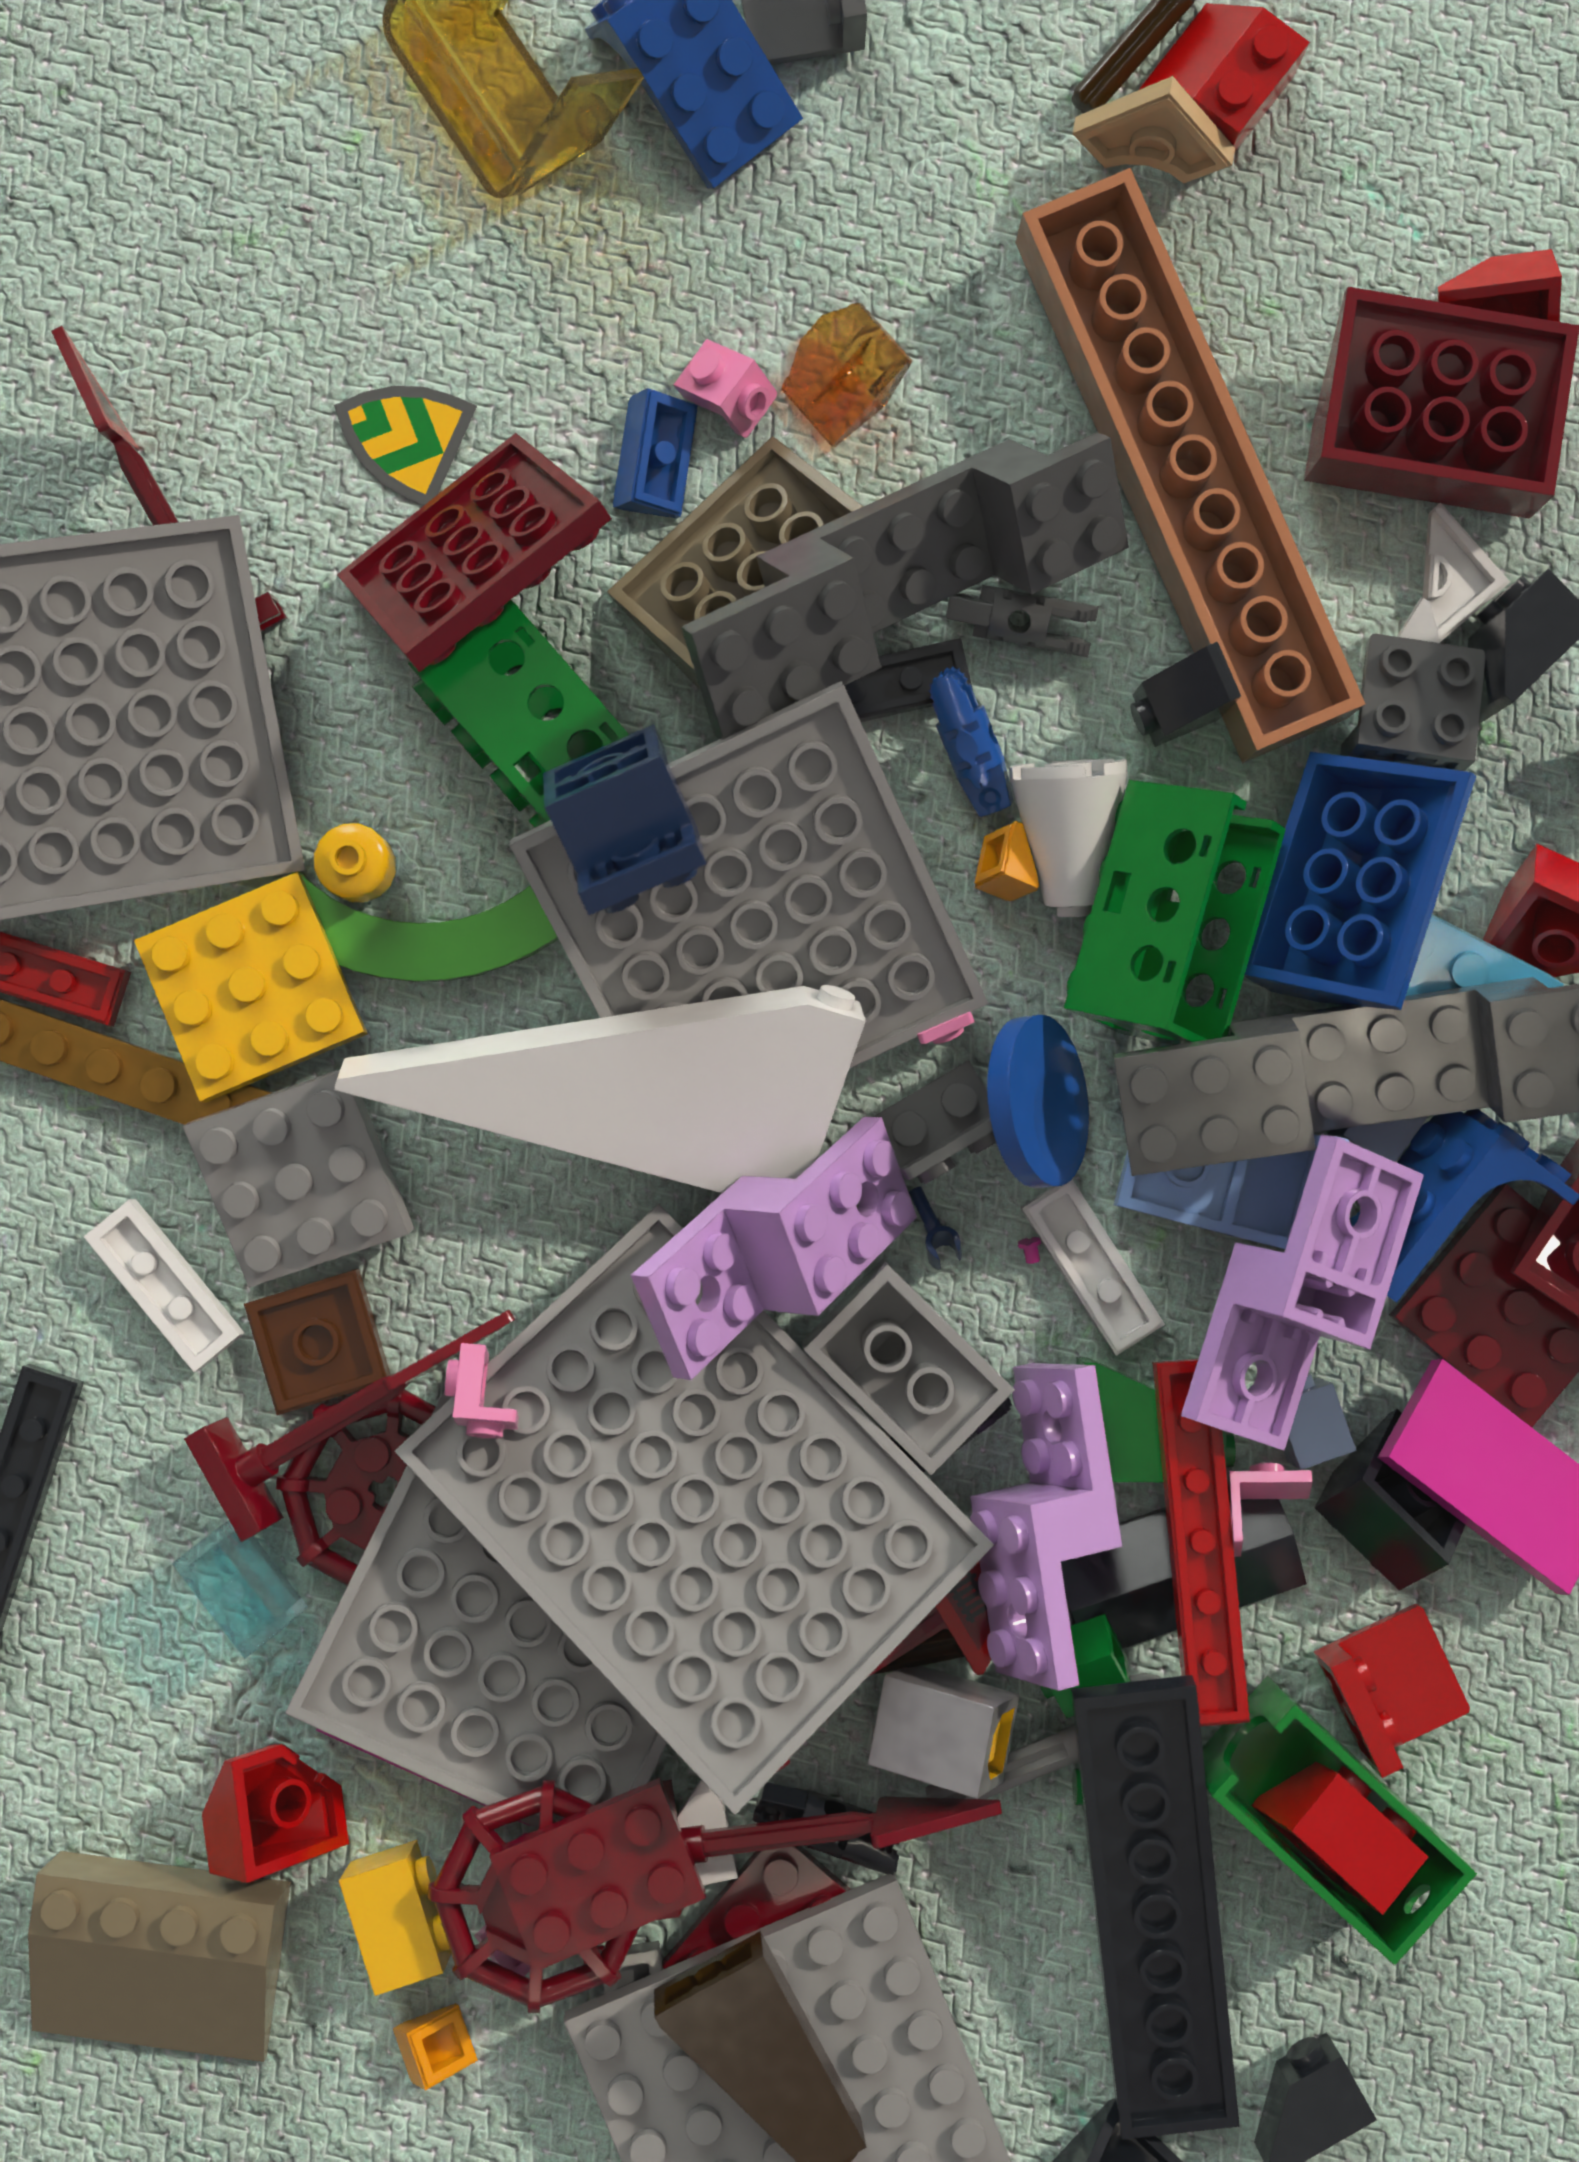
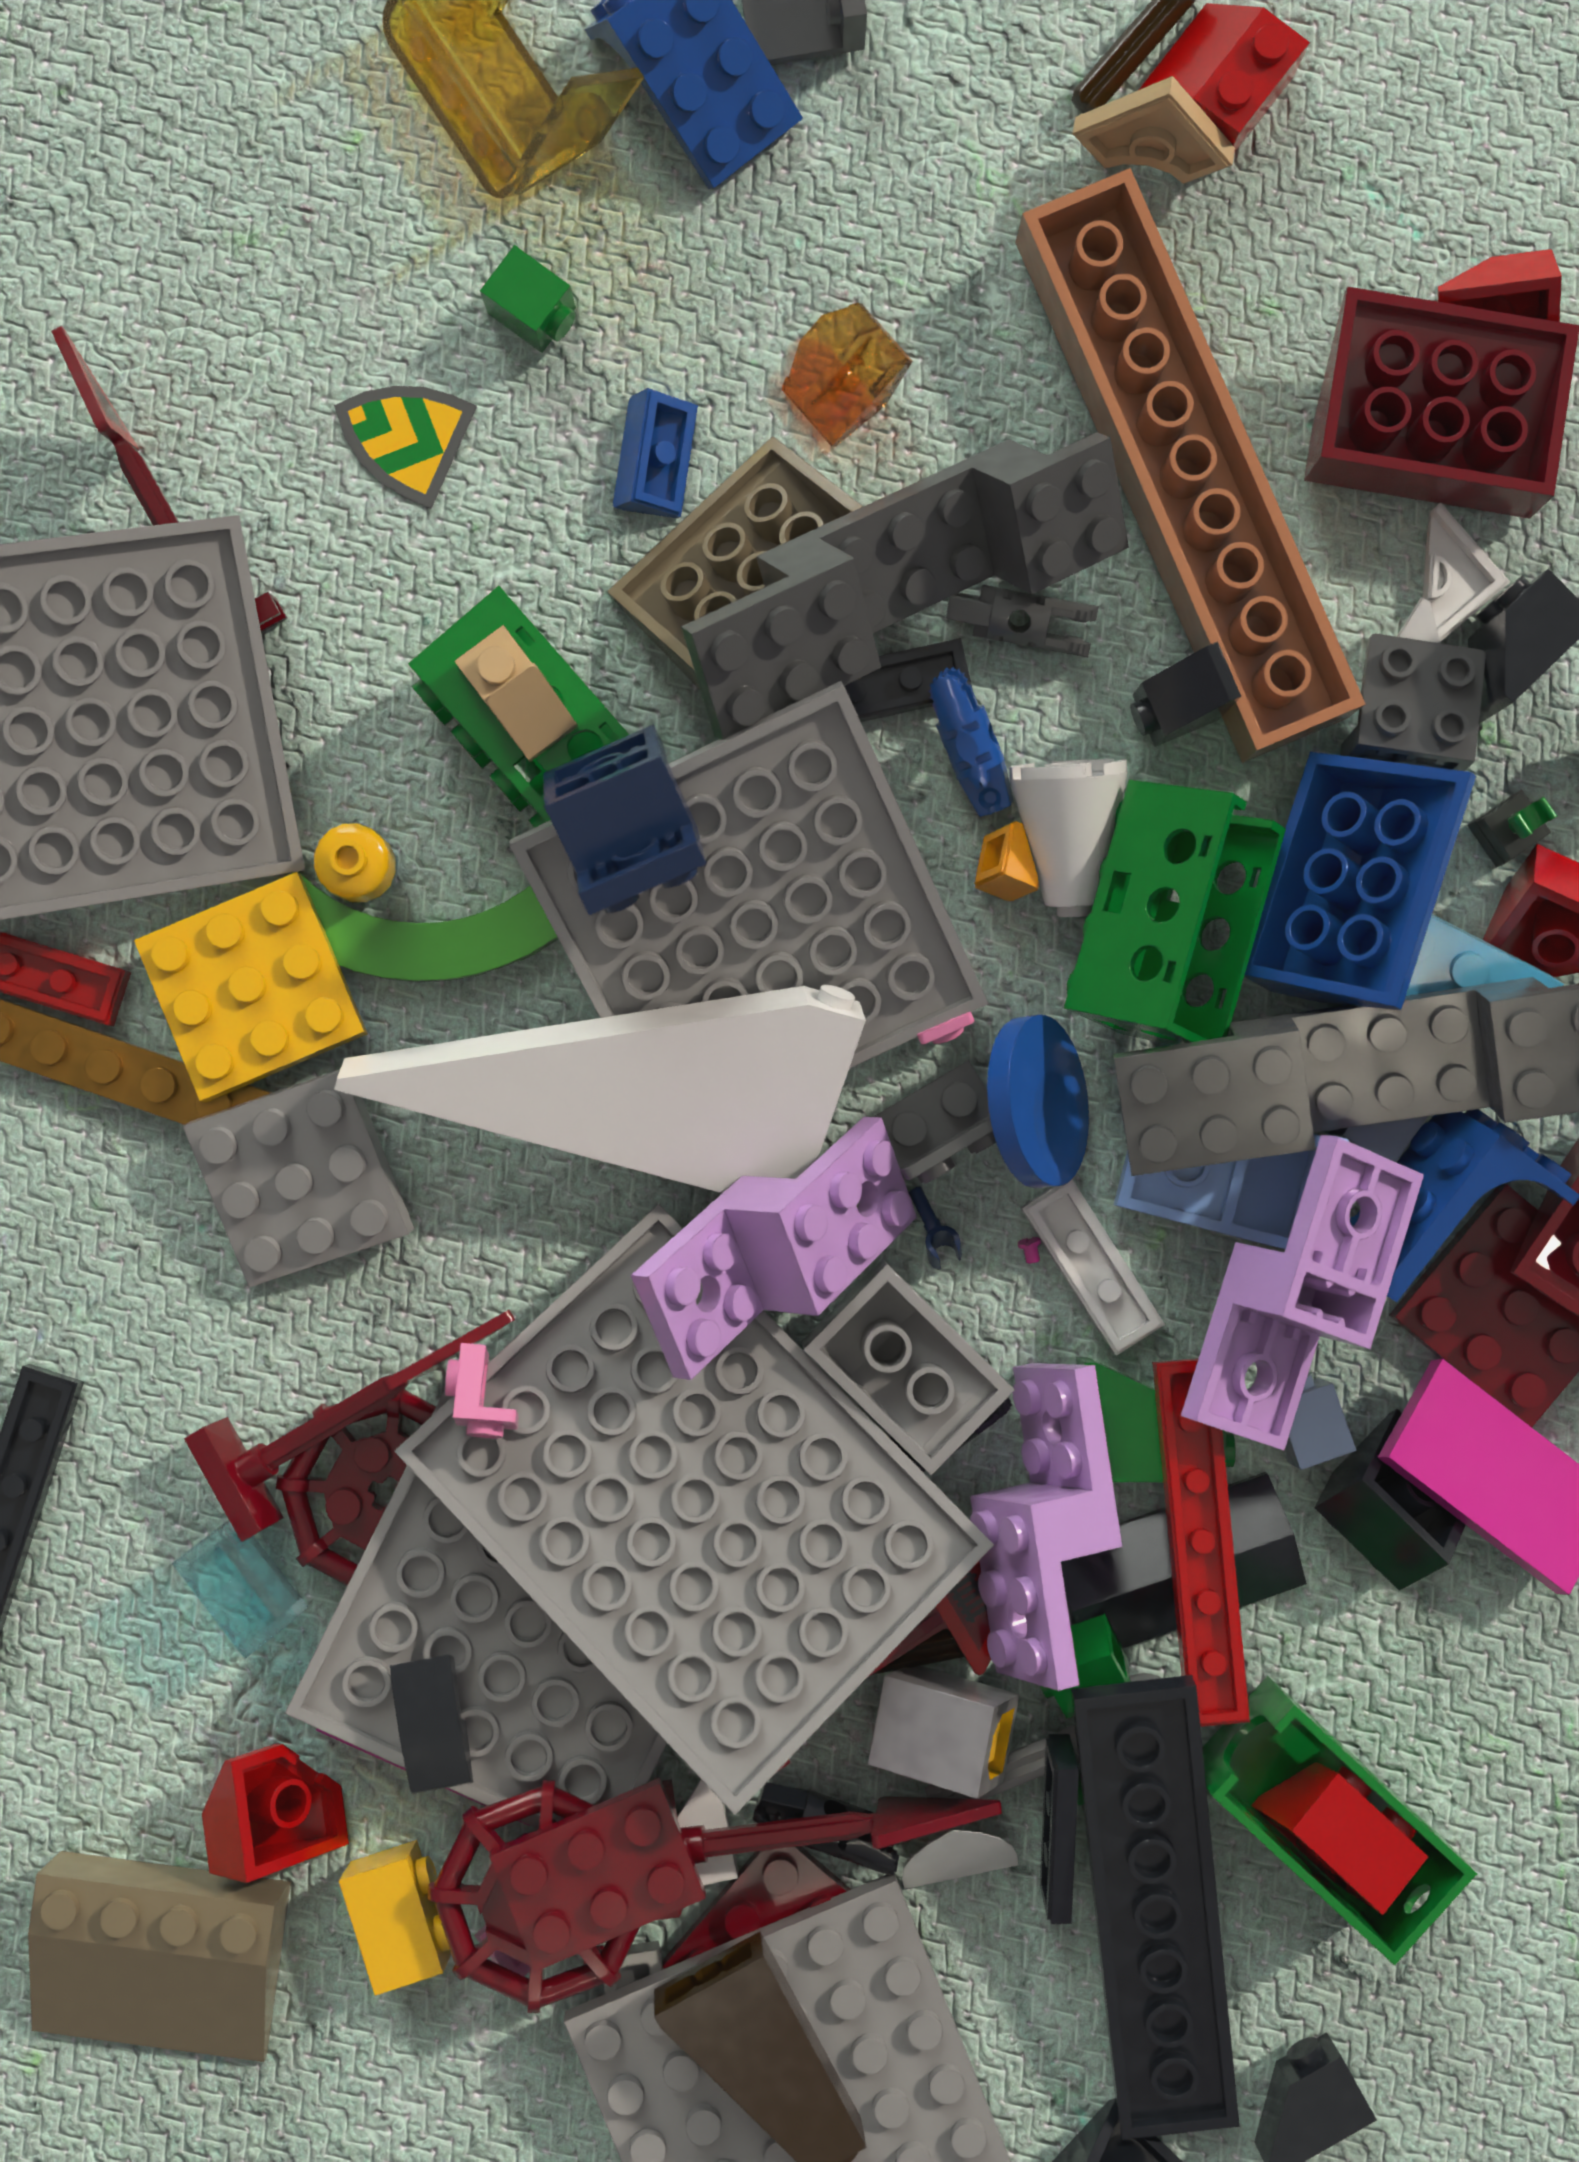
white plate [84,1199,245,1372] -> none
reddish brown tile [244,1269,391,1415] -> none
dark red plate [337,433,612,672] -> none
light orange slope [393,2003,478,2091] -> none
bright pink bracket [674,339,777,438] -> none
bright pink bracket [1228,1463,1313,1557] -> none
red bracket [1313,1604,1470,1778] -> none
none -> black slope [390,1654,473,1794]
none -> tan slope [455,625,578,762]
none -> green brick [480,245,576,353]
none -> white sticker [902,1830,1018,1889]
none -> black tile [1040,1734,1079,1924]
none -> pearl dark grey piece [1467,790,1558,868]

